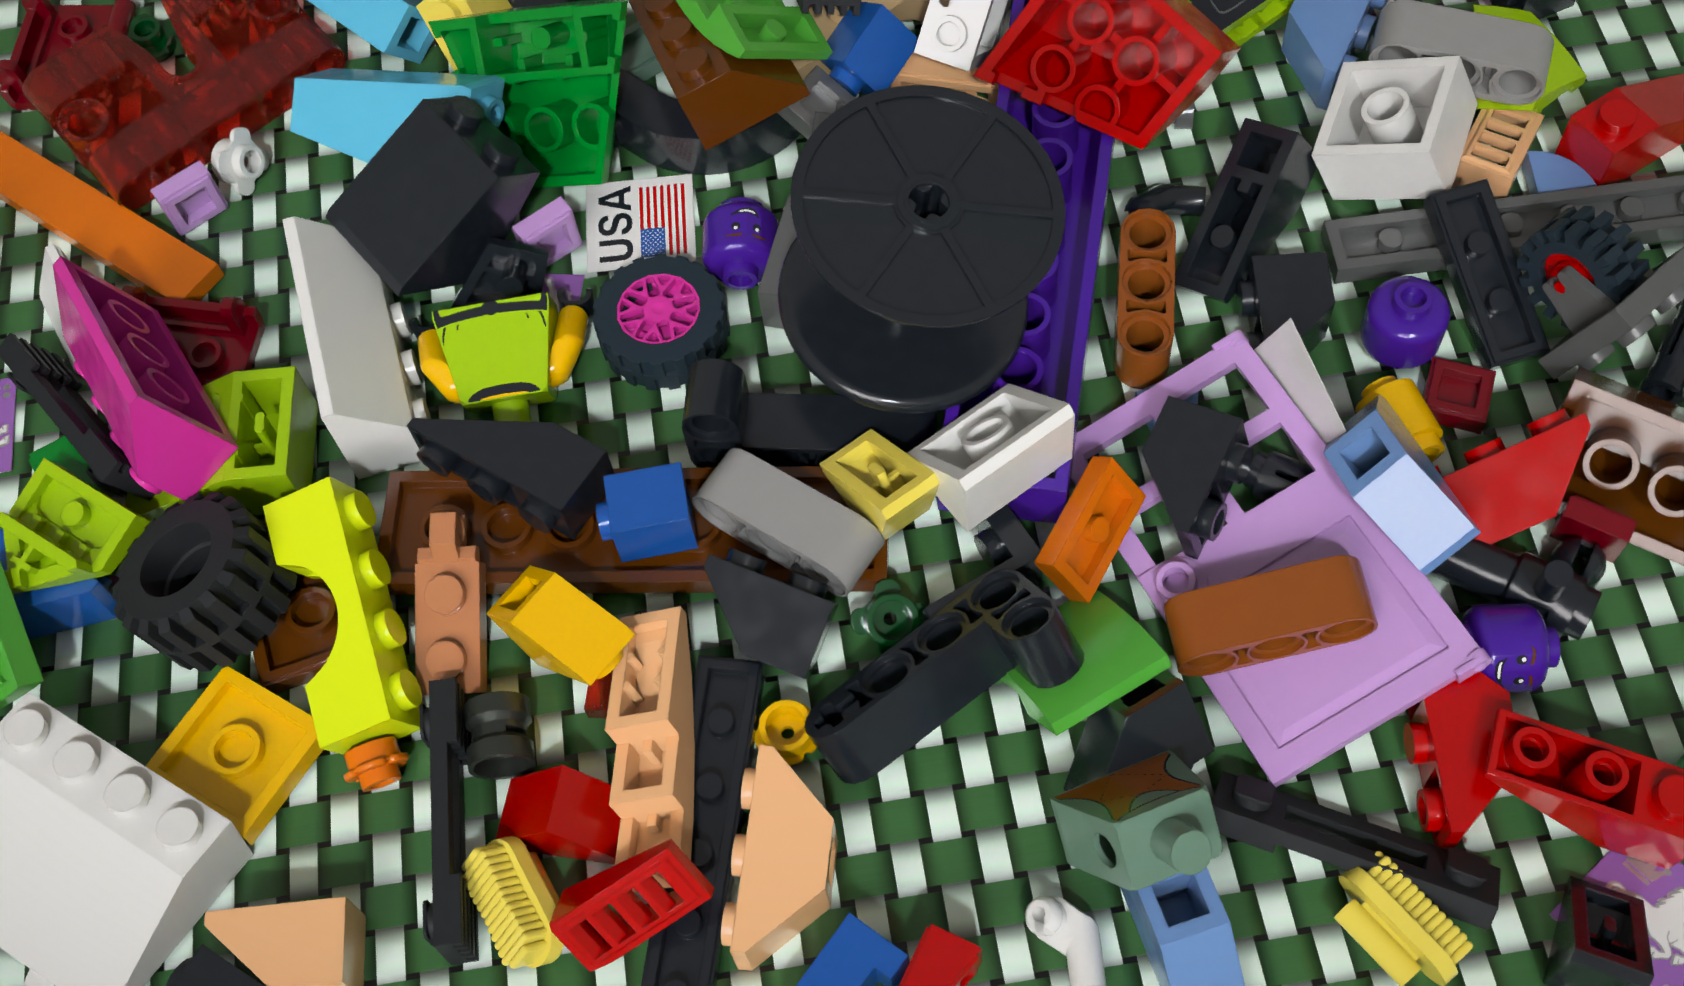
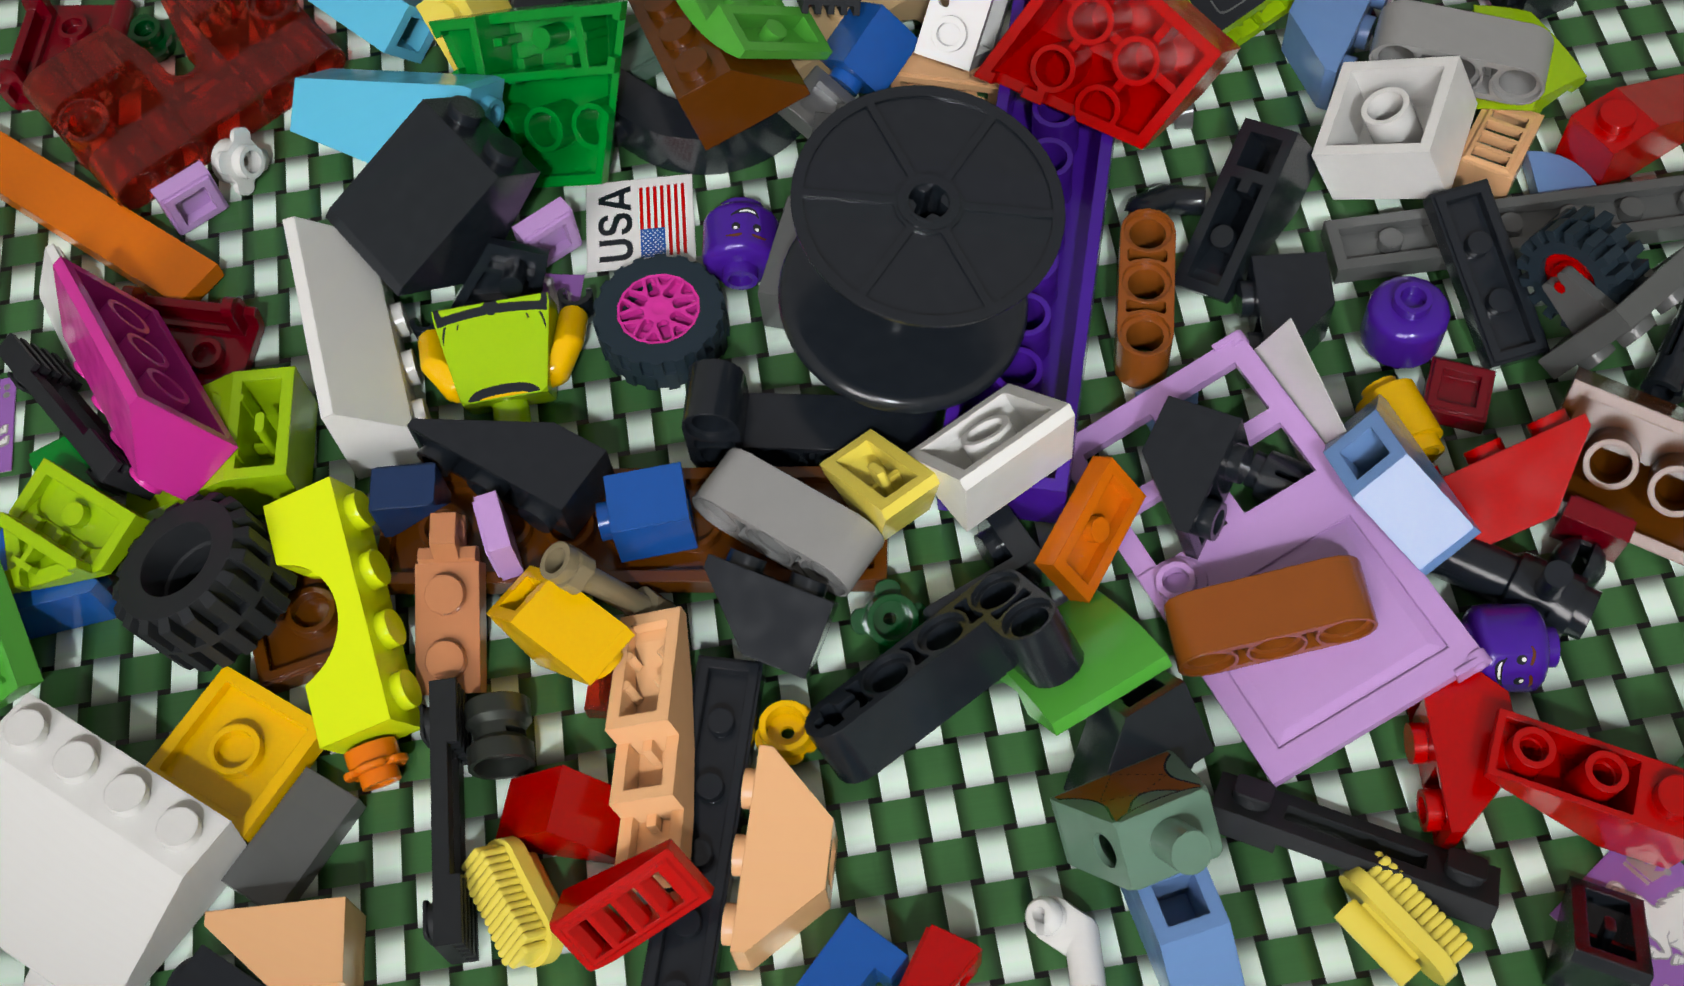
none -> dark grey tile [221,767,366,906]
none -> dark blue slope [369,462,452,537]
none -> lavender tile [472,490,524,581]
none -> dark tan bar [540,541,676,617]

